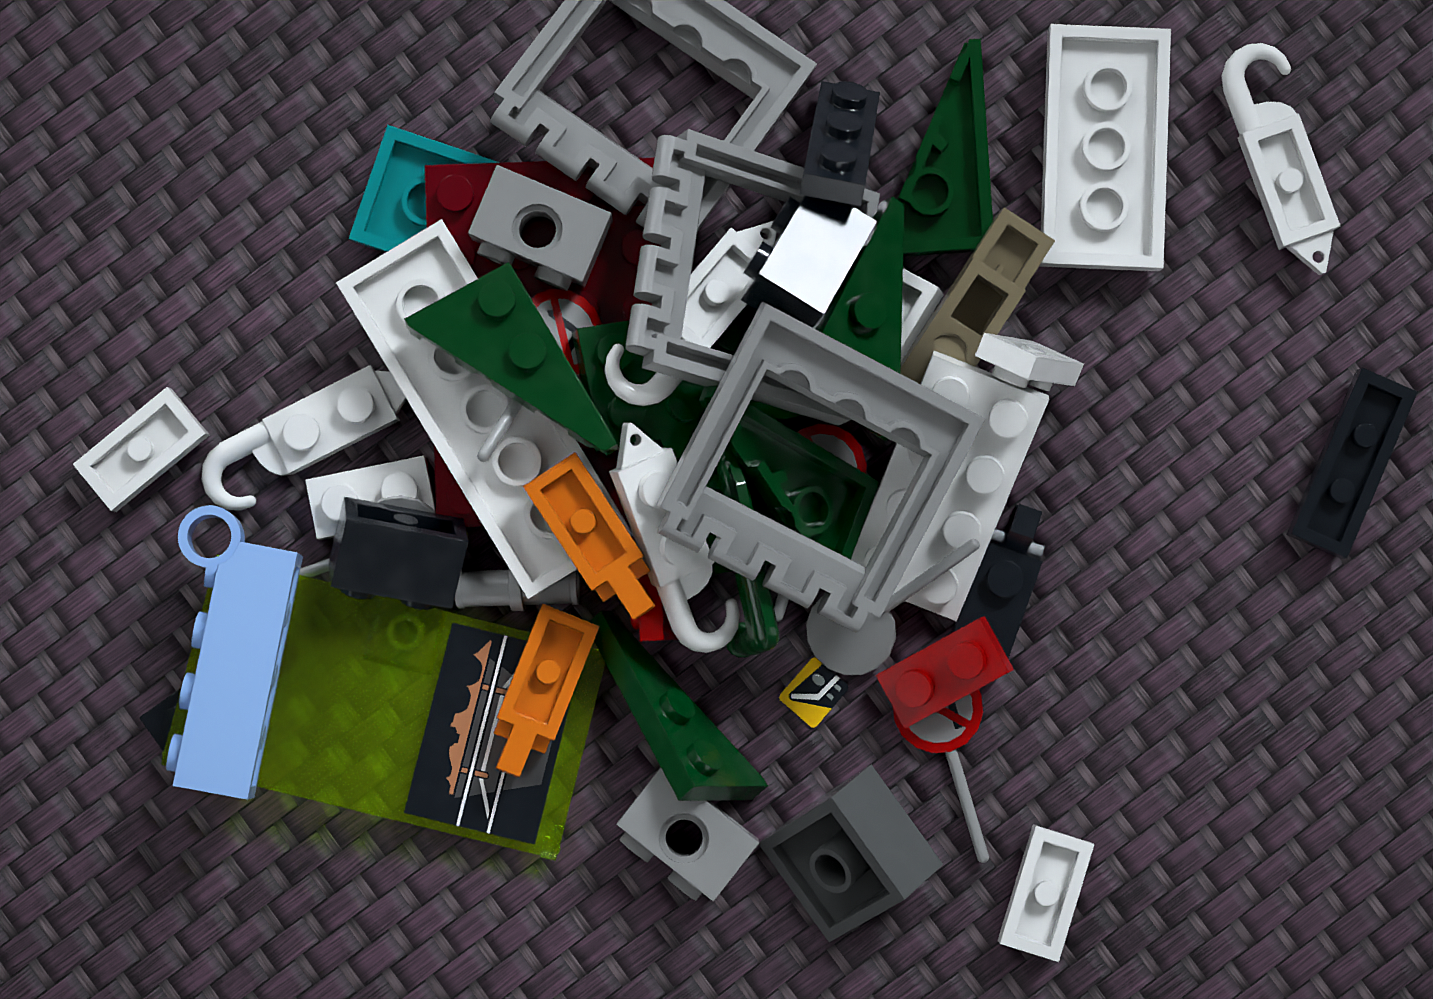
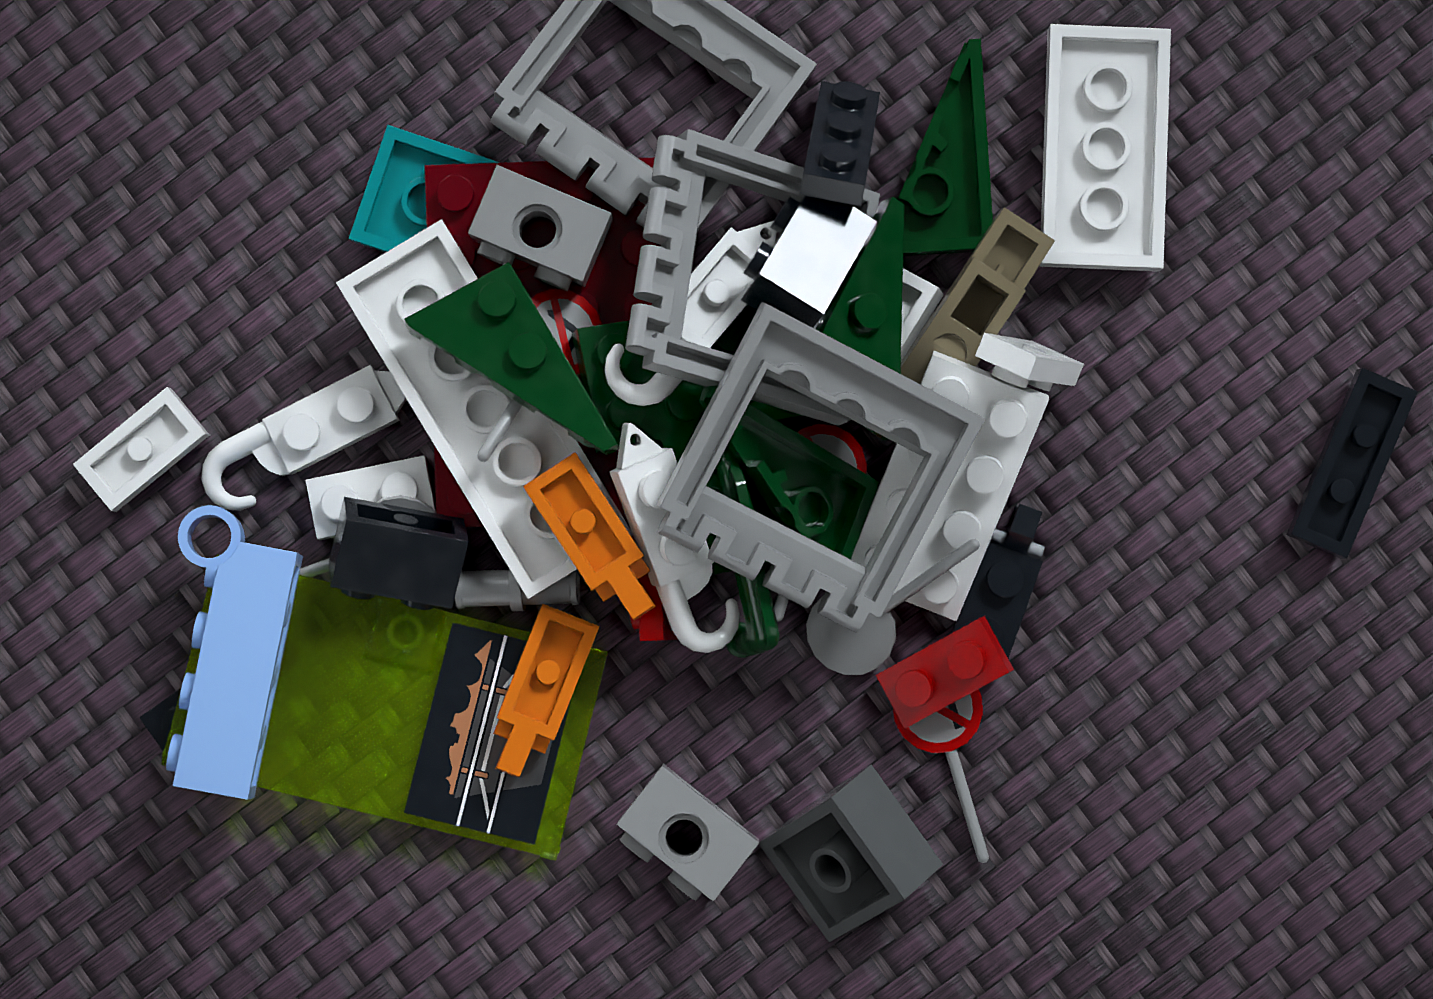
dark green wing [589,611,768,801] -> none
sticker [779,657,849,728] -> none
white plate [998,824,1094,962] -> none
white plate [1222,43,1340,275] -> none

